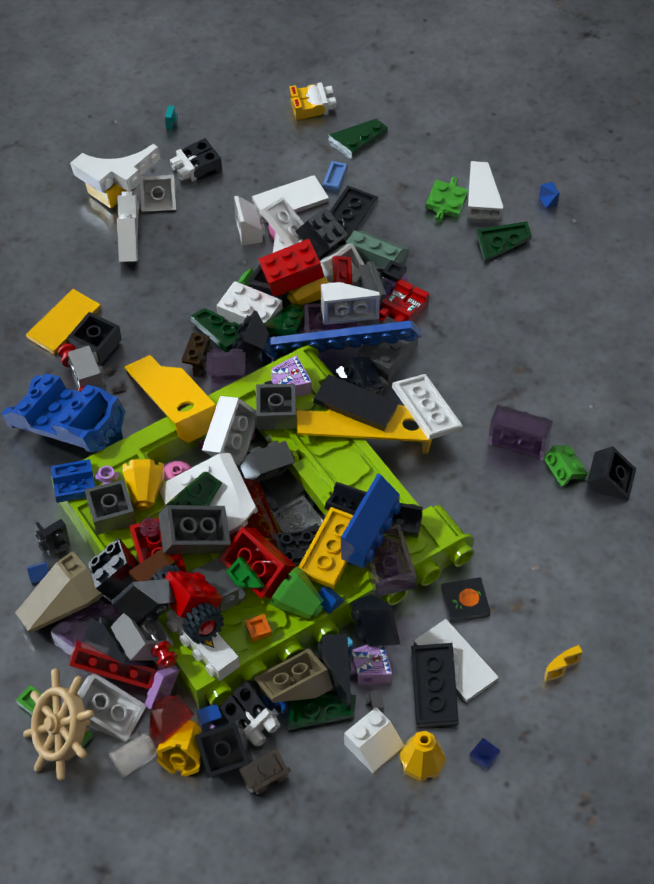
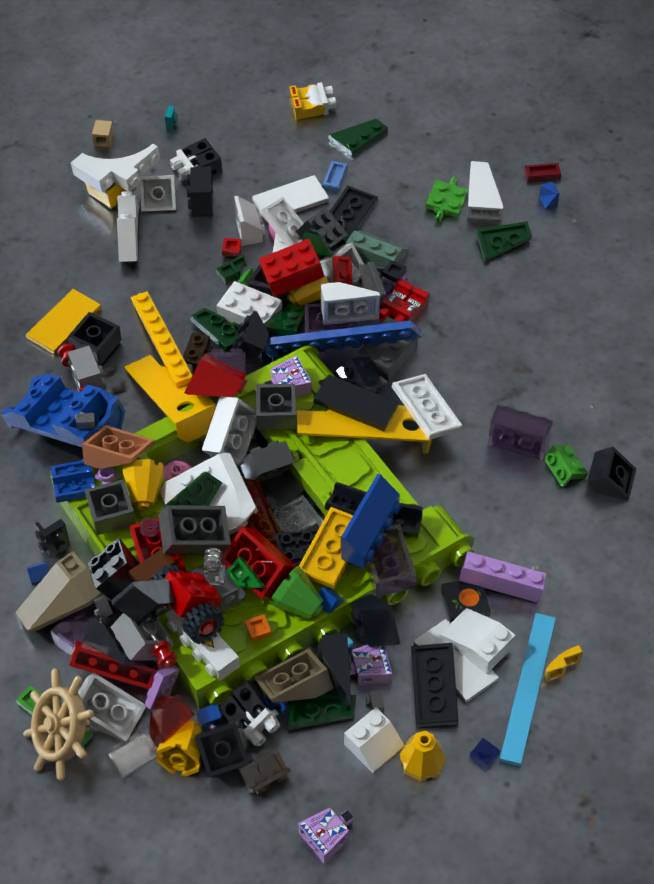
none -> flat silver piece [76,412,95,429]
none -> nougat slope [82,425,155,469]
none -> tan brick [92,120,114,148]
none -> flat silver piece [93,595,113,617]
none -> yellow plate [131,291,193,388]
none -> red slope [184,353,248,397]
none -> black brick [187,167,213,217]
none -> clear leg [203,548,225,585]
none -> dark green tile [216,255,245,284]
none -> red plate [222,238,242,257]
none -> lavender torso [298,808,354,864]
none -> dark green tile [303,232,334,257]
none -> white slope [439,608,516,674]
none -> lavender brick [459,551,546,603]
none -> medium azure tile [499,613,556,767]
none -> dark red tile [524,163,562,182]

